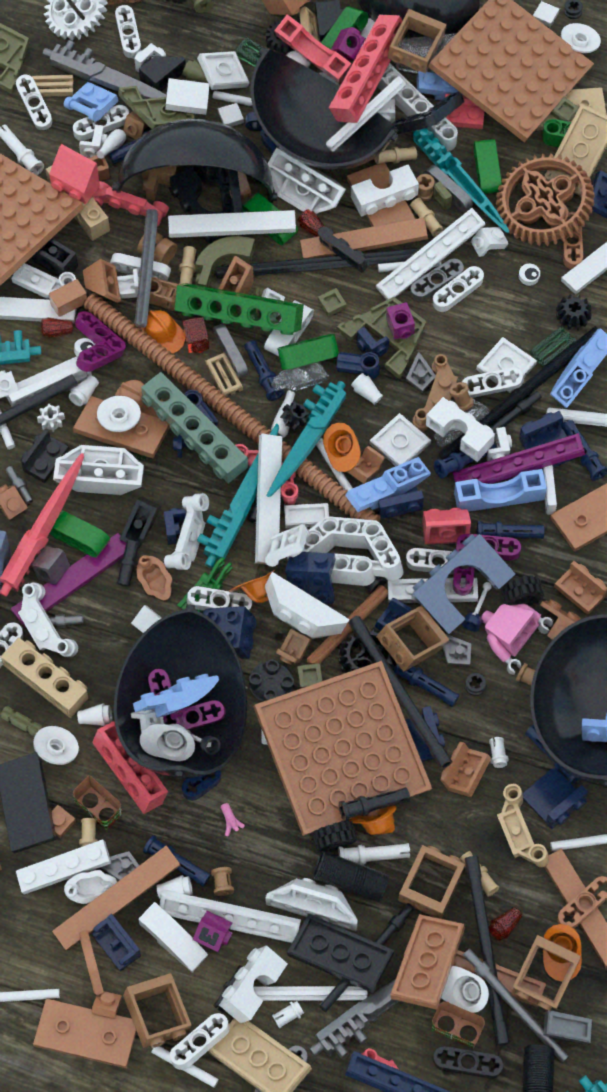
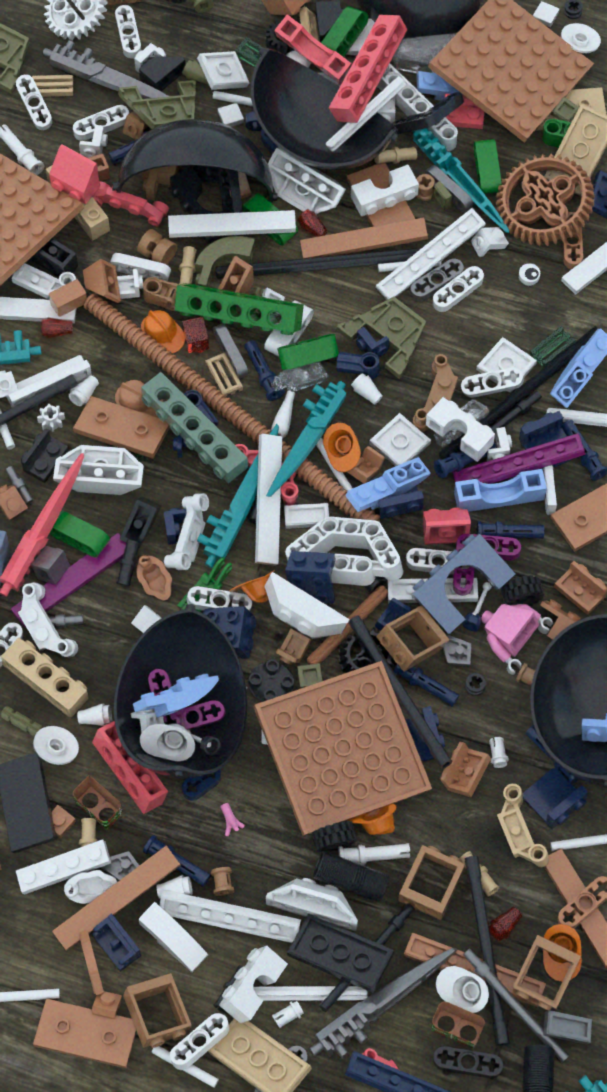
light blue plate [64,82,119,122] -> none
white tile [74,338,95,357] -> none
magenta beam [75,311,126,372] -> none
white piece [97,129,126,159] -> none
white dish [97,396,141,432] -> none
flat silver axle [134,209,158,328] -> none
white tile [165,78,209,115] -> none
magenta brick [193,911,233,952] -> none
white plate [265,524,308,567] -> none
black gear [280,401,309,430] -> none
black hinge [317,226,368,273] -> none
olive plate [318,288,347,317] -> none
magenta brick [331,27,366,61] -> none
black pin [339,787,410,822] -> none
magenta brick [386,302,415,340] -> none
medium nougat window [388,9,447,73] -> none
nougat plate [390,914,465,1009] -> none
flat silver piece [406,352,436,393] -> none
tan pin [410,198,444,237] -> none
medium nougat bush [449,382,474,411] -> none
black gear [556,294,592,331] -> none

